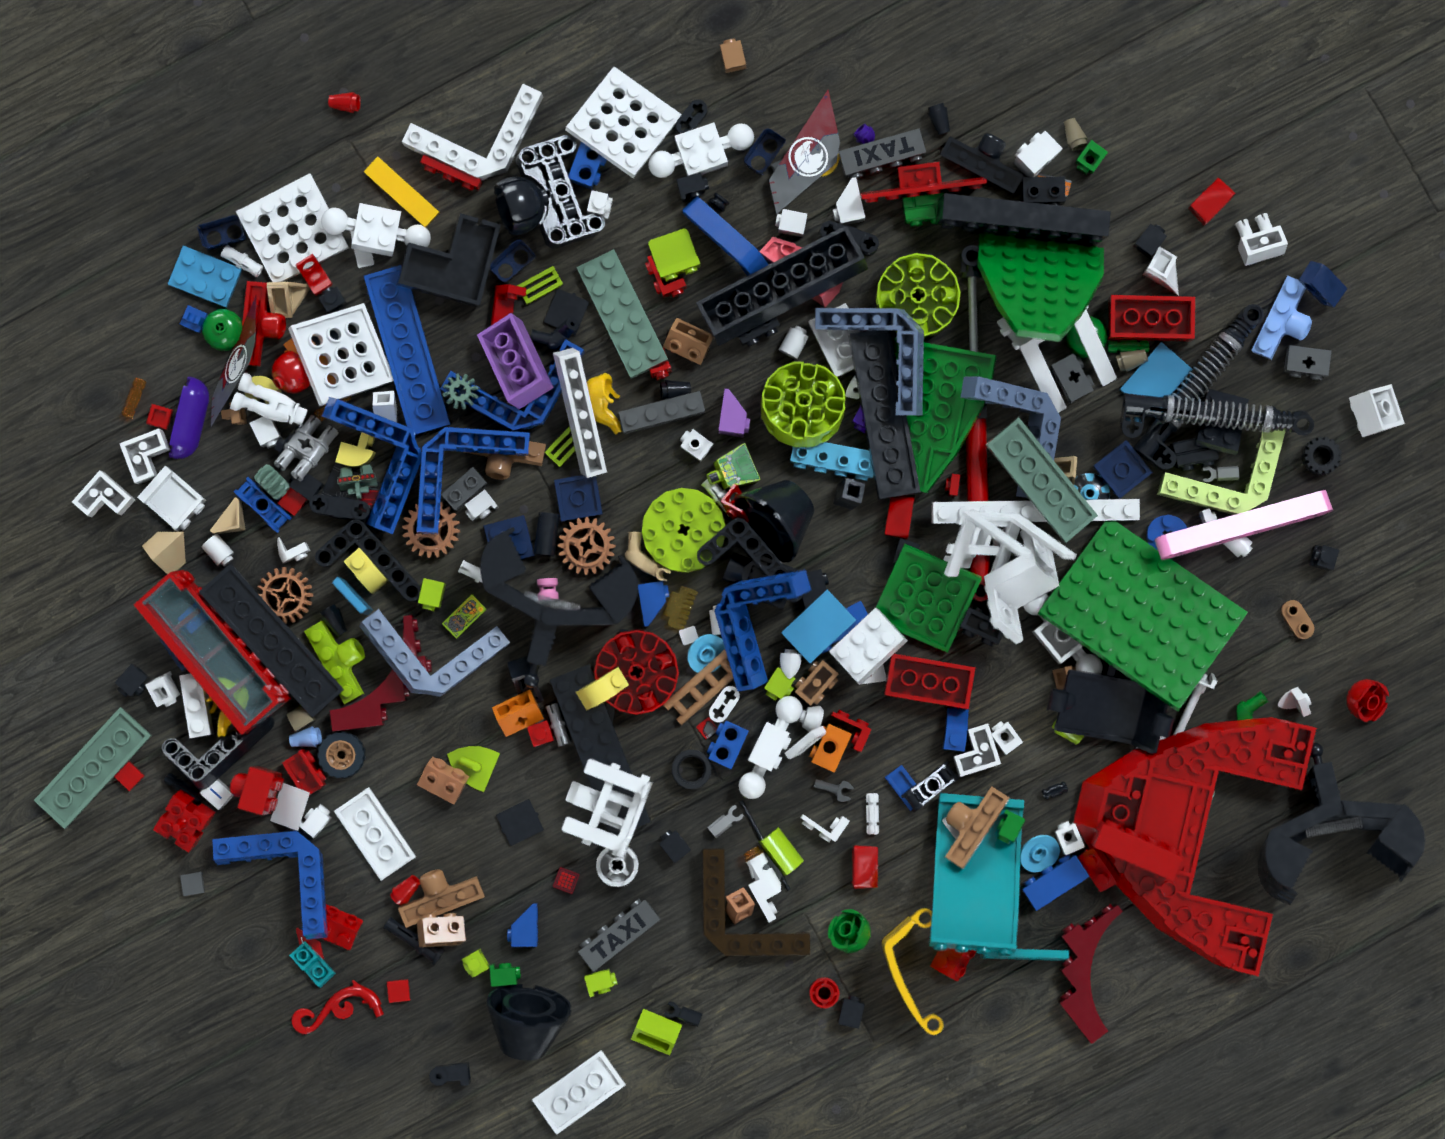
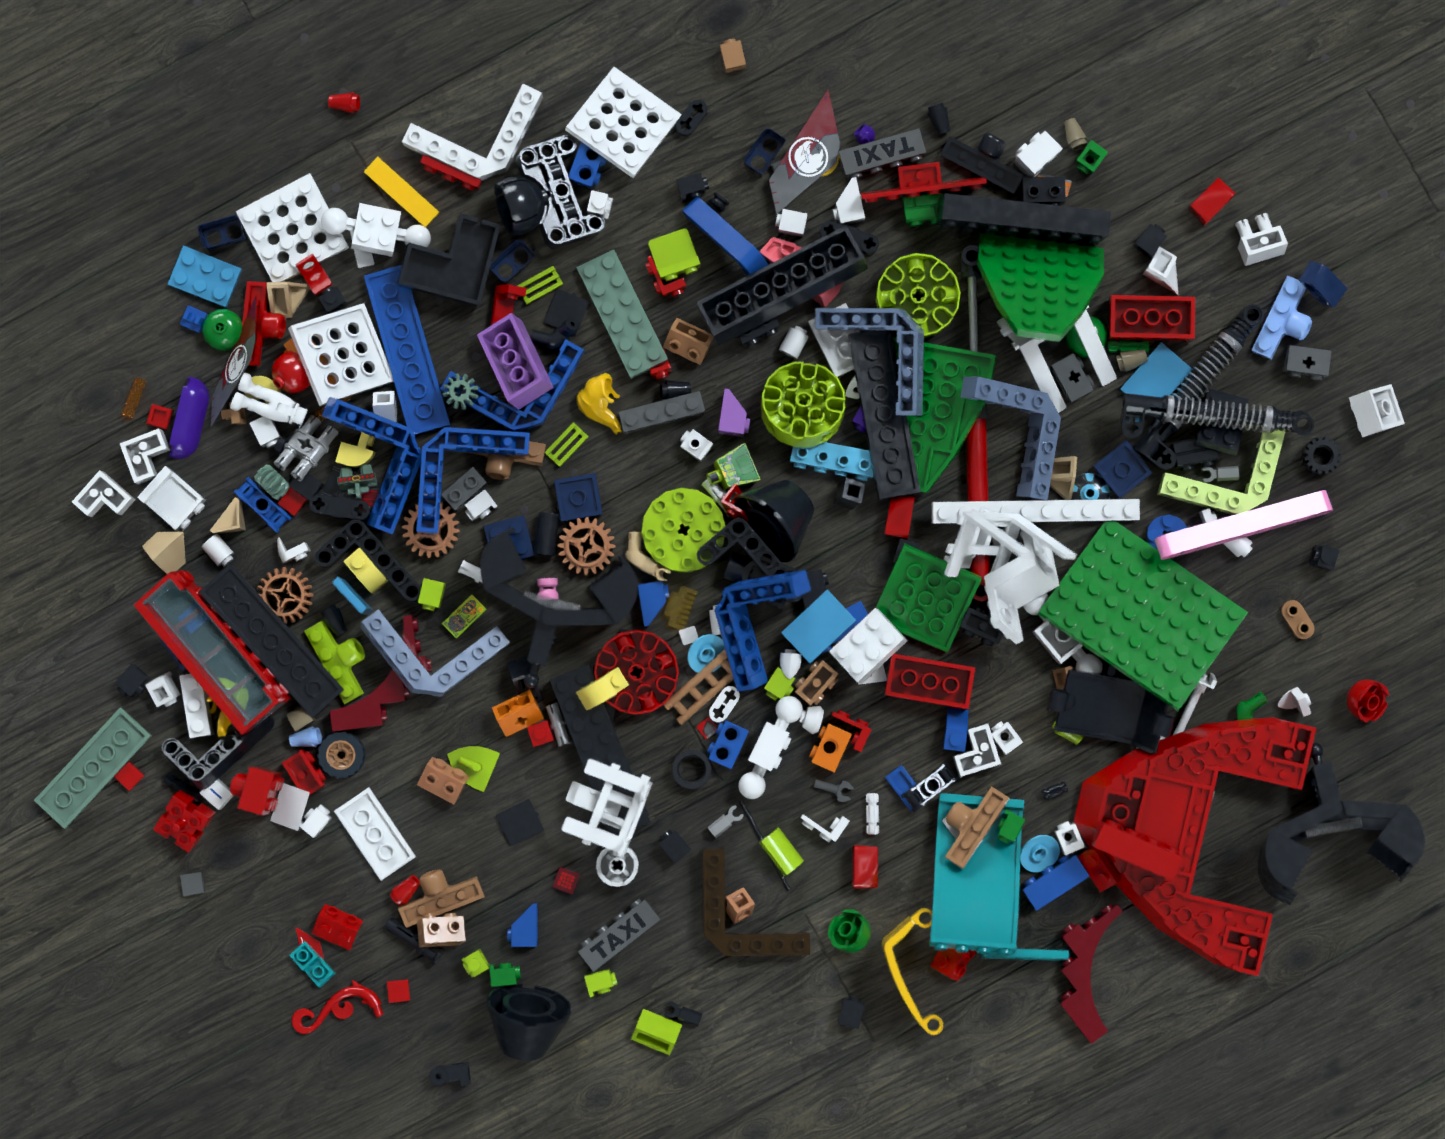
blue brick [212,831,328,940] -> none
white pin [221,245,264,277] -> none
white plate [532,1050,626,1135] -> none
white brick [553,348,607,478] -> none
white brick [648,123,754,178] -> none
white plate [744,846,782,922] -> none
white tile [784,726,826,759] -> none
red wheel [809,977,839,1008] -> none
red plate [945,474,960,497] -> none
sand green plate [985,418,1098,543] -> none

